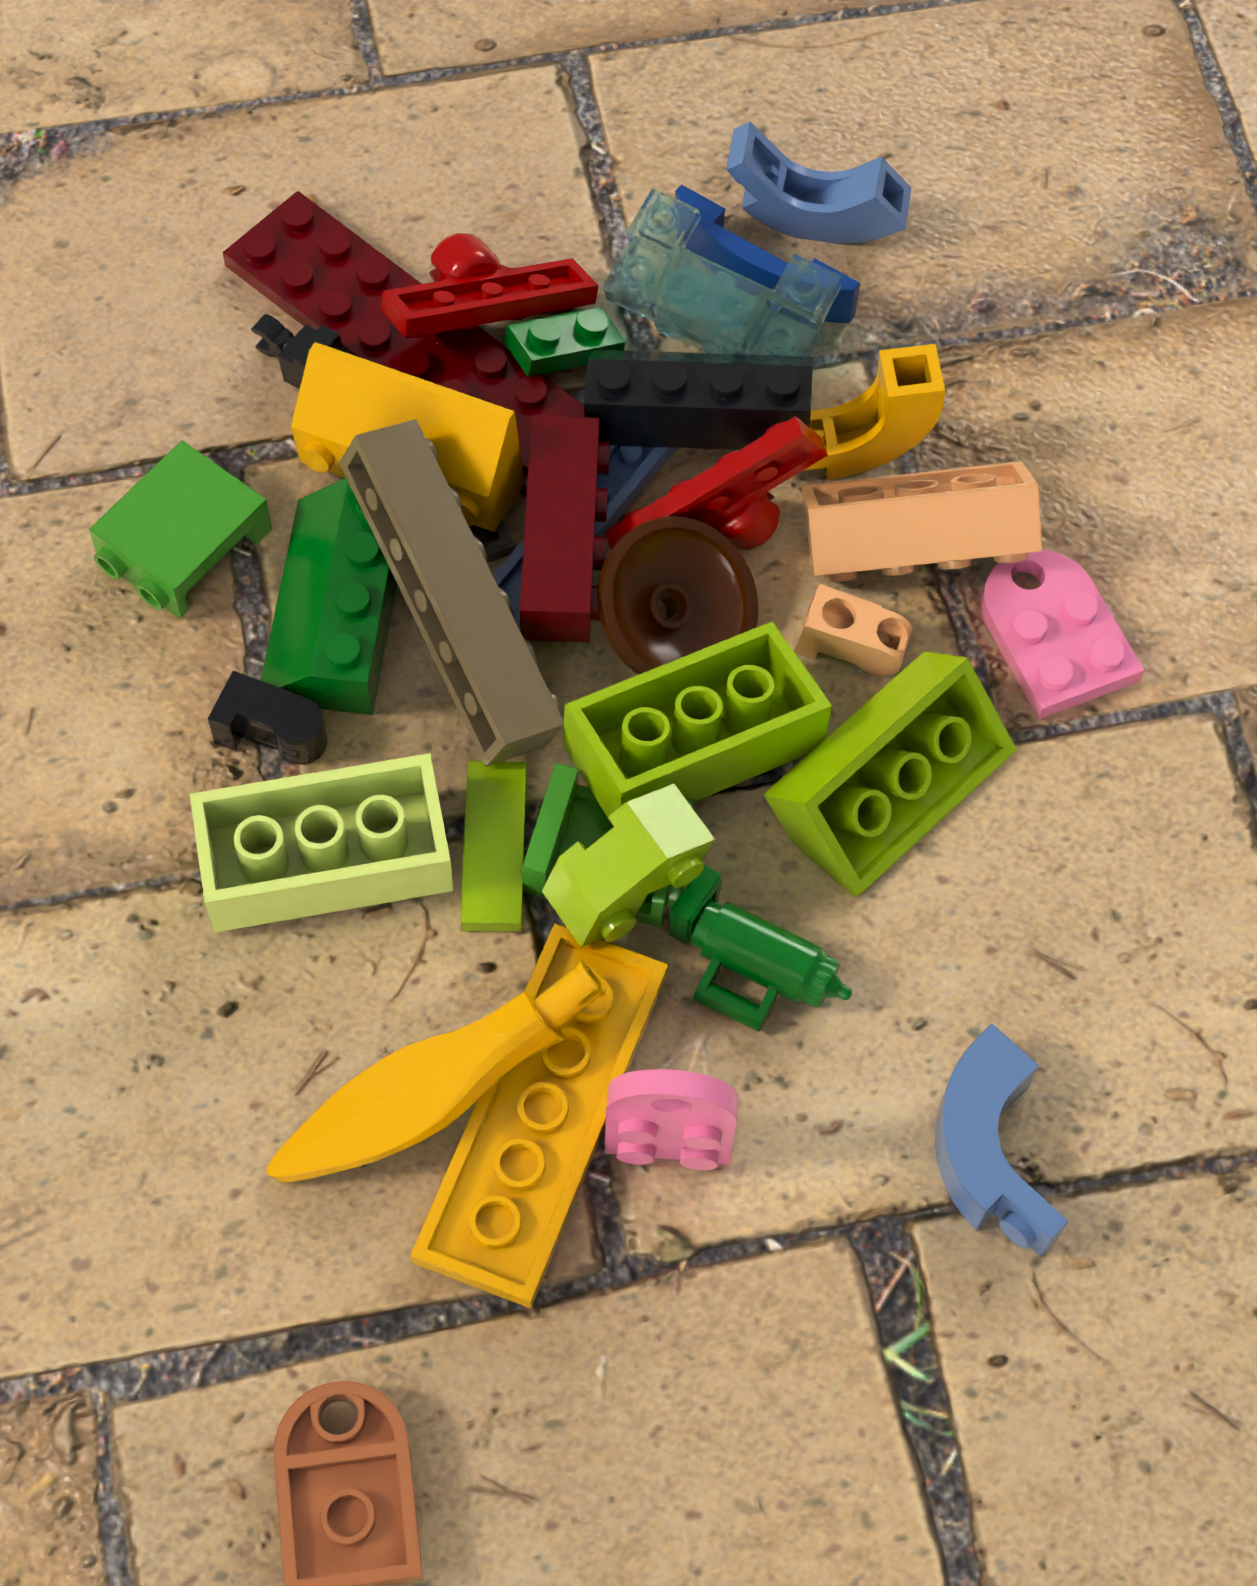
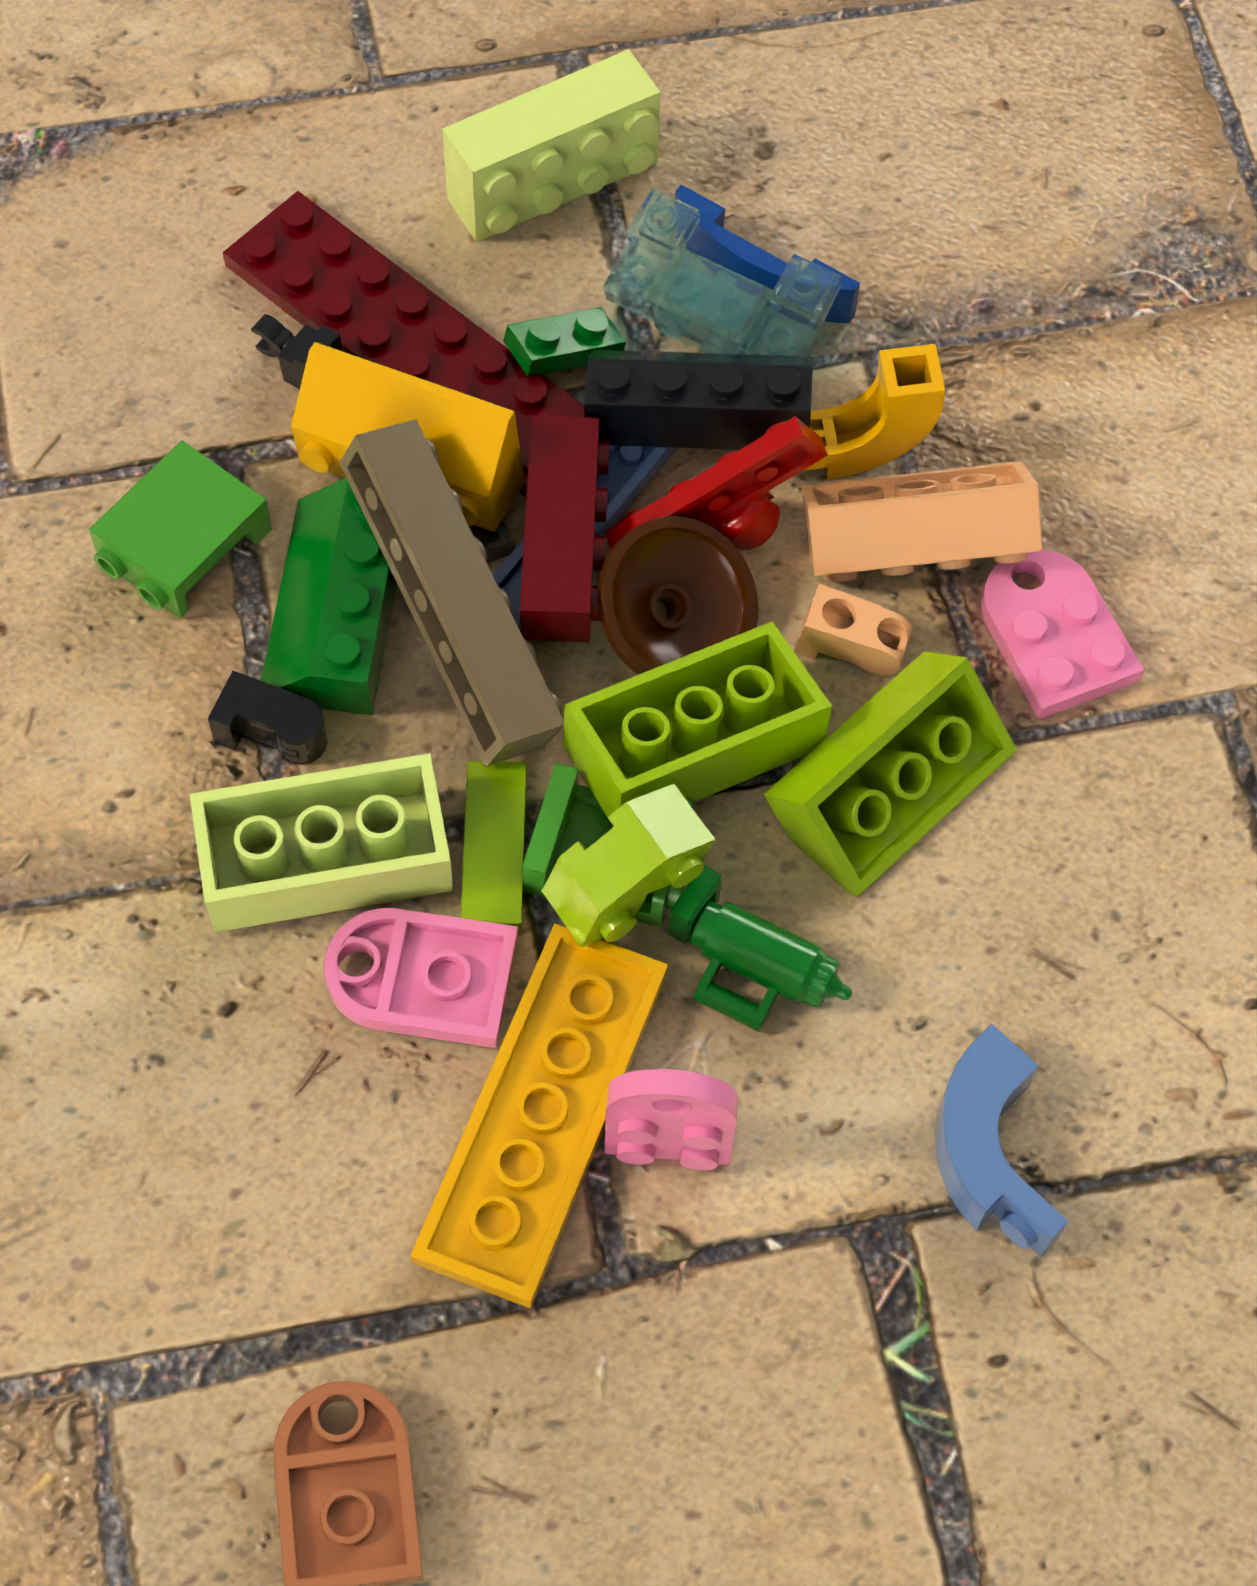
yellow animal [266,961,607,1183] -> none
red plate [381,233,599,339] -> none
medium blue arch [726,122,912,244] -> none
none -> bright pink plate [324,908,518,1048]
none -> yellowish green brick [442,49,661,242]

